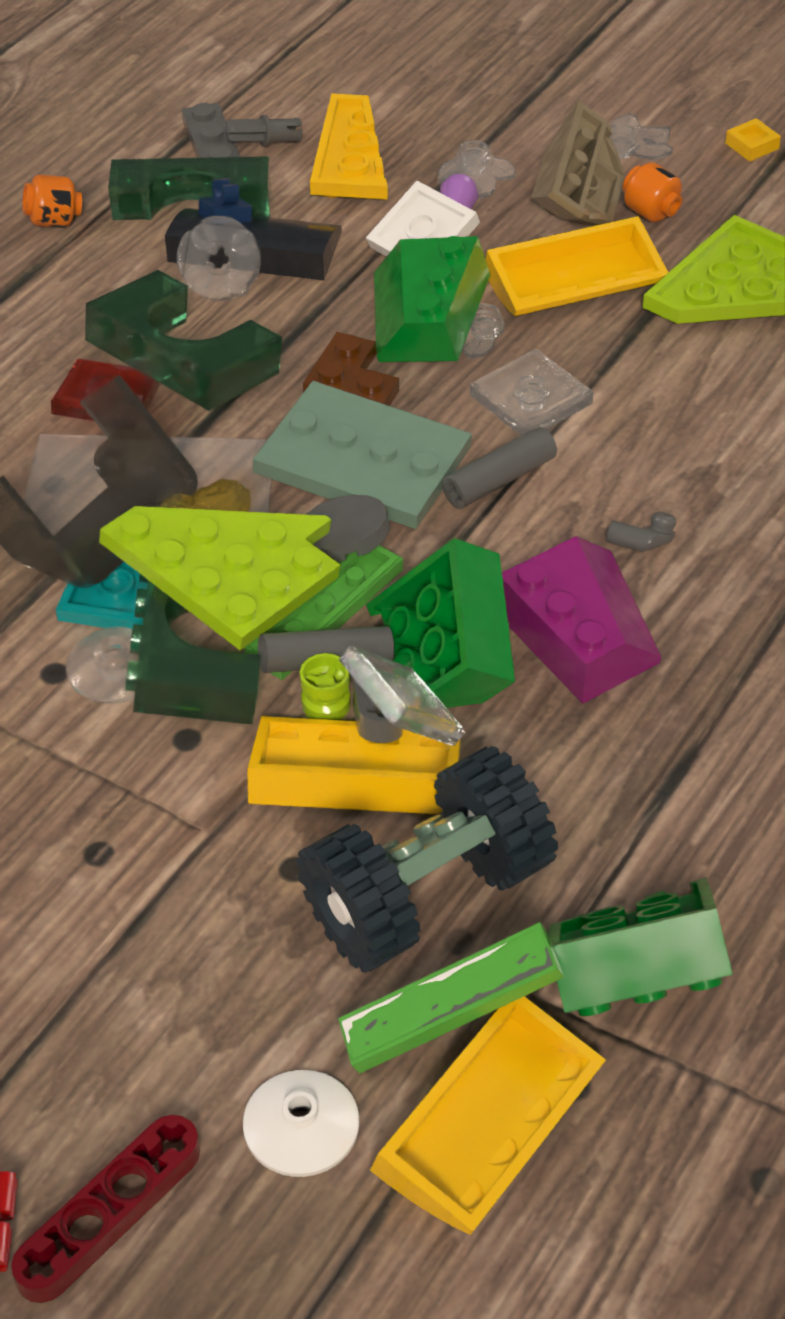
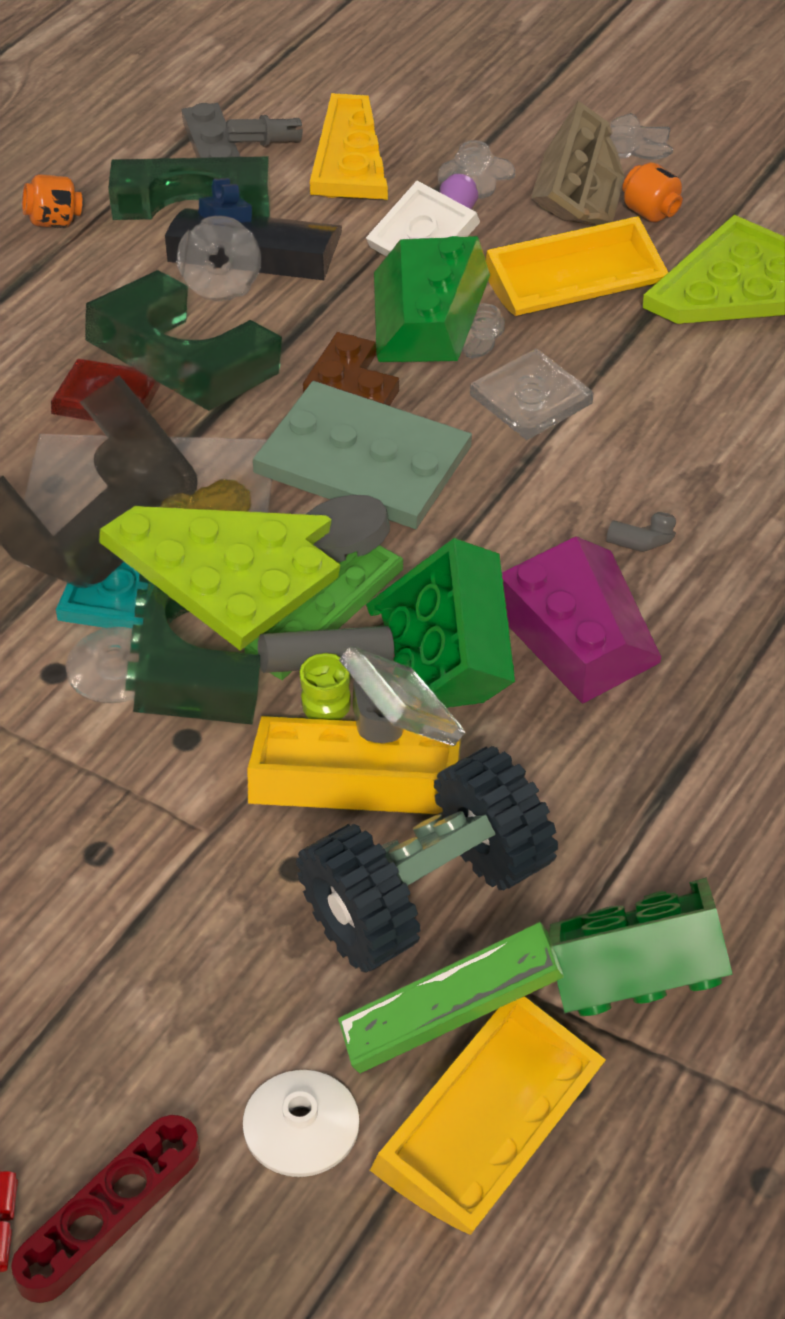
dark grey piece [442,426,557,509] -> none
yellow tile [725,118,781,162] -> none

